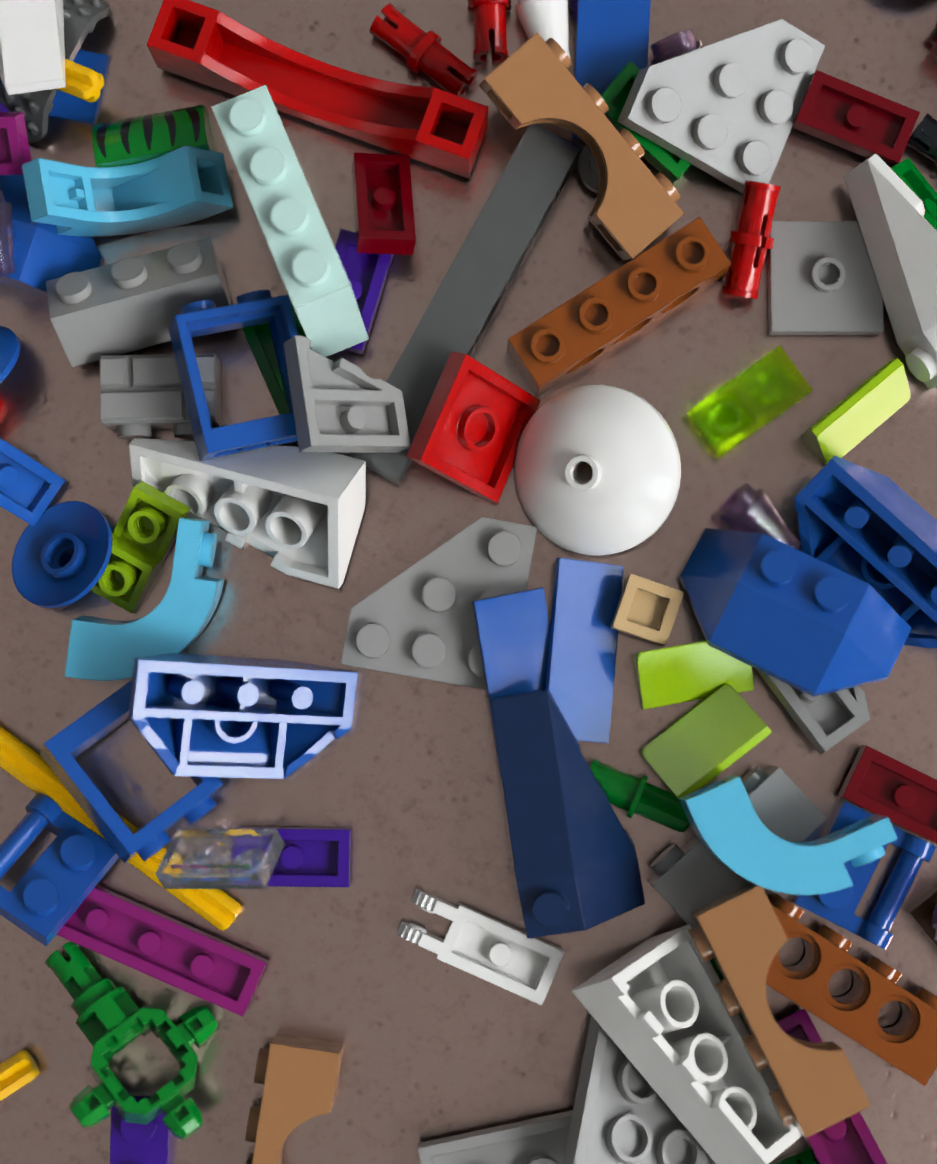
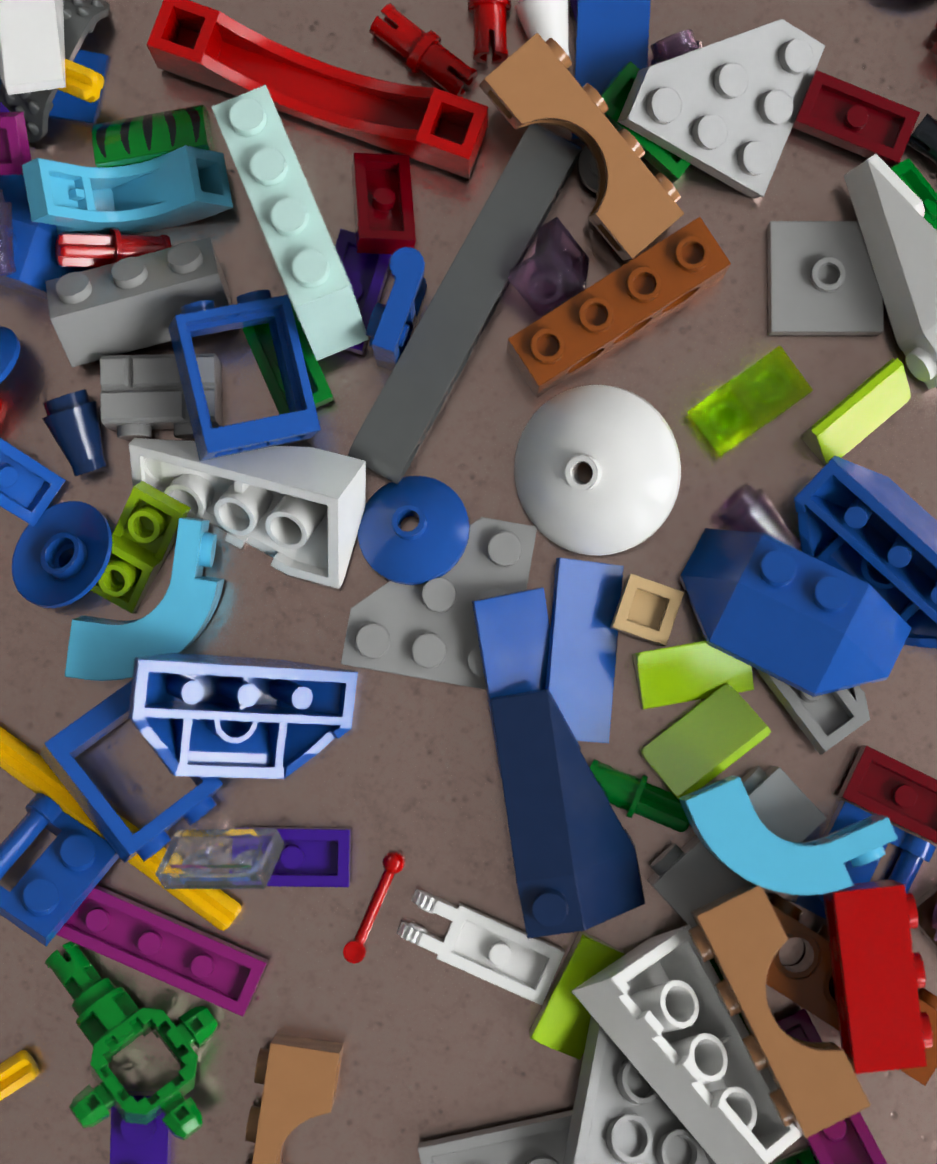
light grey wing [283,335,411,453] -> none
red plate [406,351,541,503] -> none
red pin [722,180,781,299] -> none
none -> dark blue cone [42,389,107,477]
none -> red axle [55,228,172,268]
none -> red hinge [343,851,405,964]
none -> blue dish [358,476,470,585]
none -> blue plate [366,247,427,371]
none -> clear purple bracket [508,217,589,317]
none -> lime slope [529,931,626,1060]
none -> red brick [823,879,933,1074]

